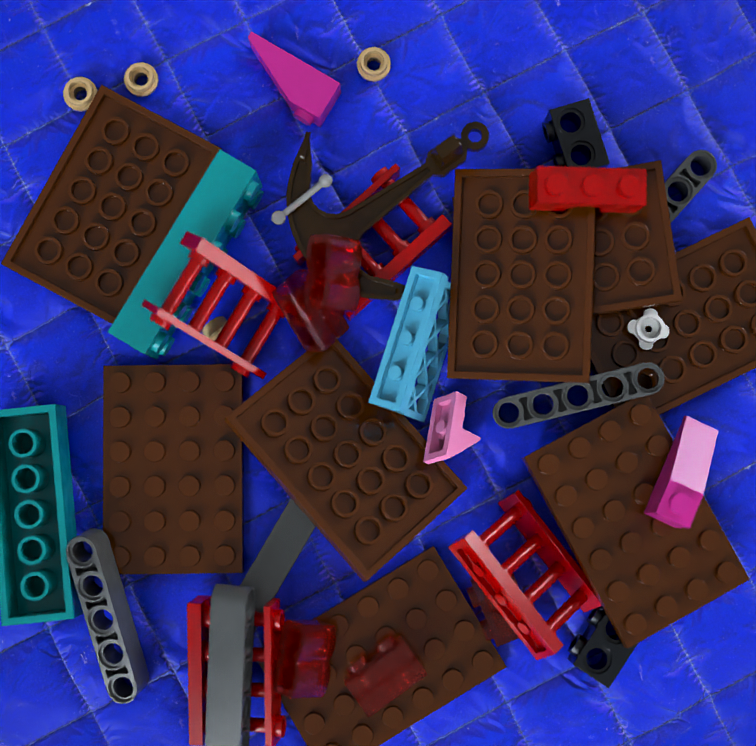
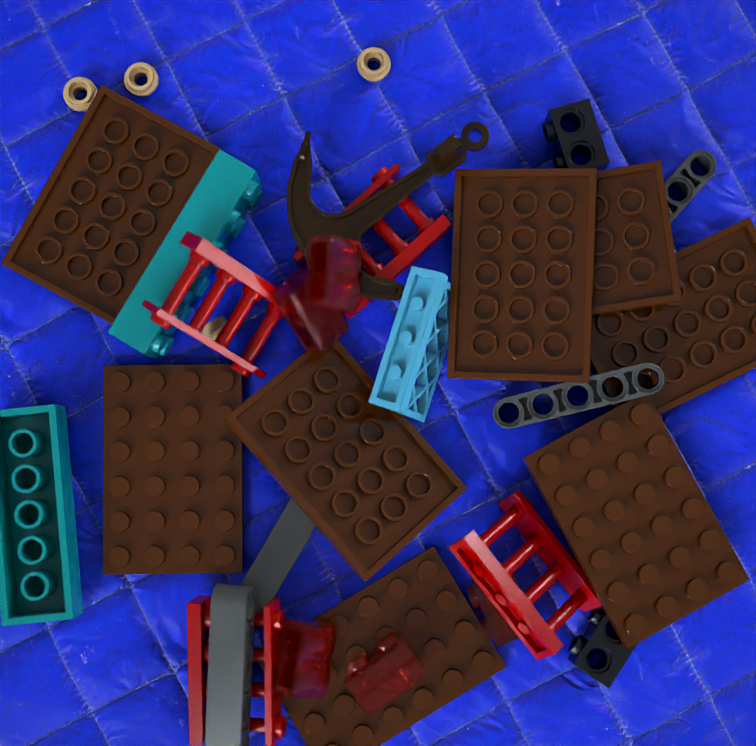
dark grey beam [66,528,149,704] -> none
dark pink slope [248,31,341,127] -> none
light grey hinge [271,174,333,225] -> none
bright pink slope [423,391,481,464] -> none
red arch [529,166,646,213] -> none
white plate [627,308,669,350] -> none
dark pink slope [644,416,719,528] -> none

